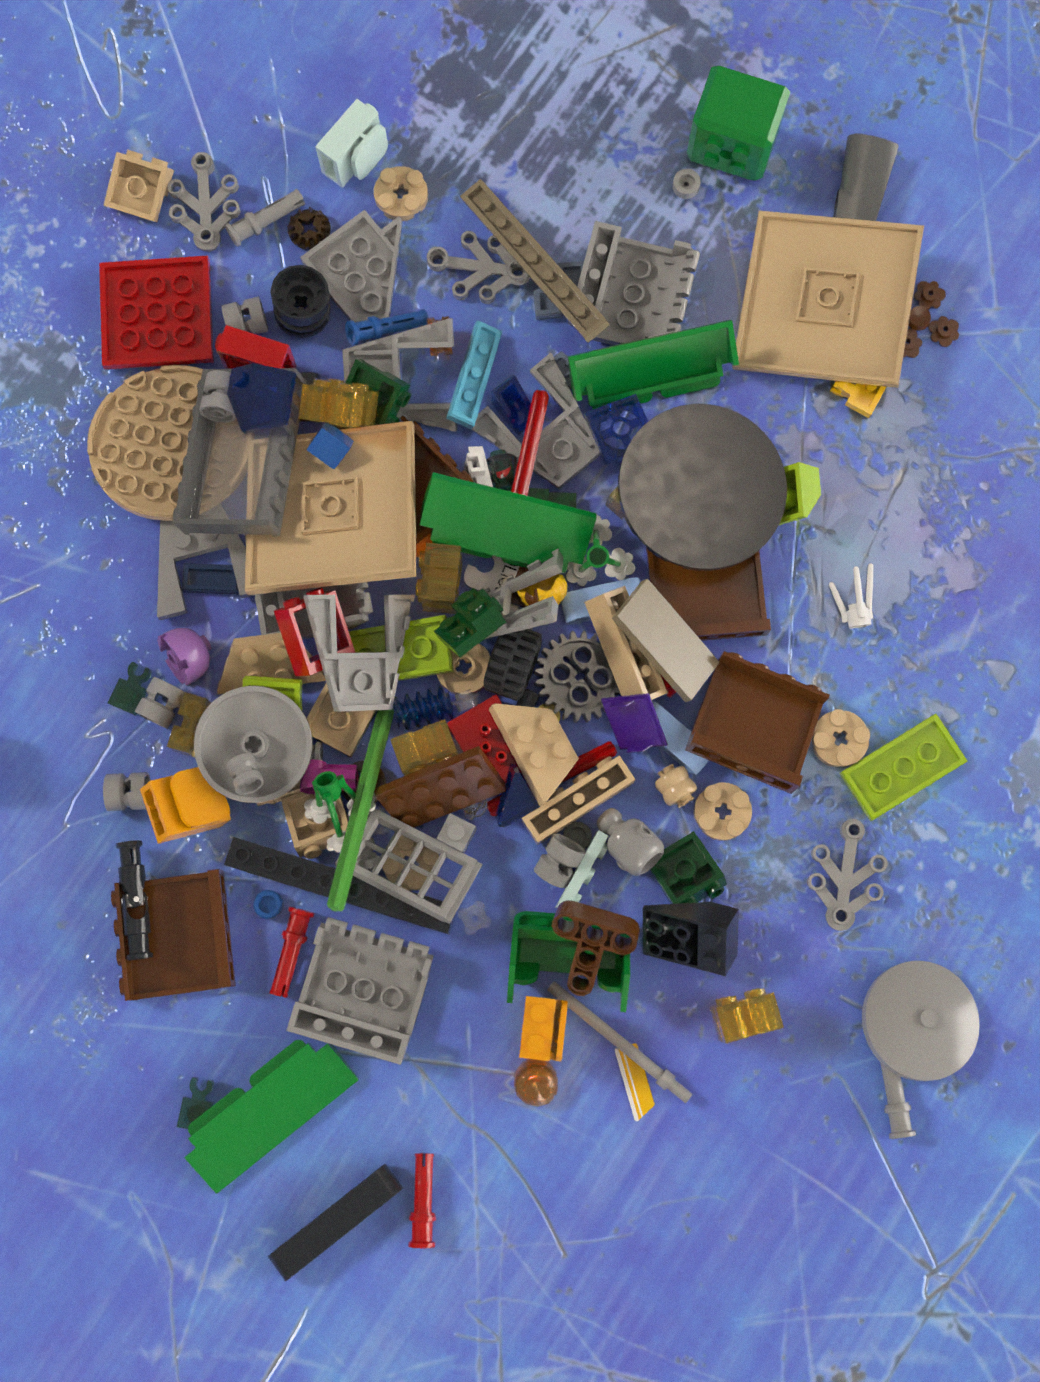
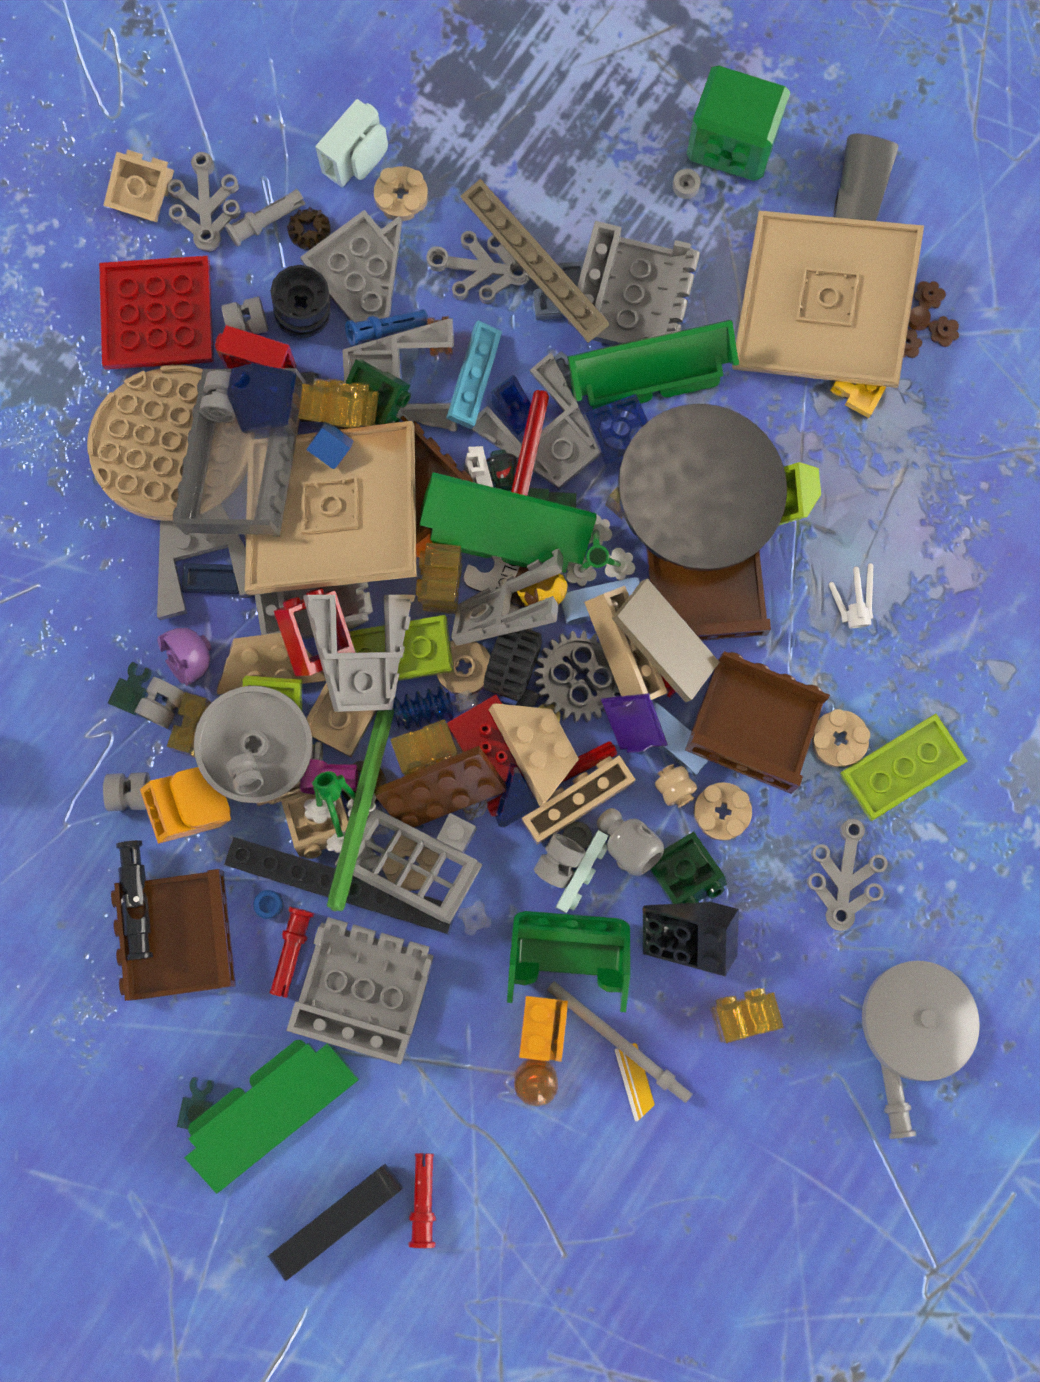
dark green plate [434,588,506,657] -> none
reddish brown beam [552,900,640,996] -> none

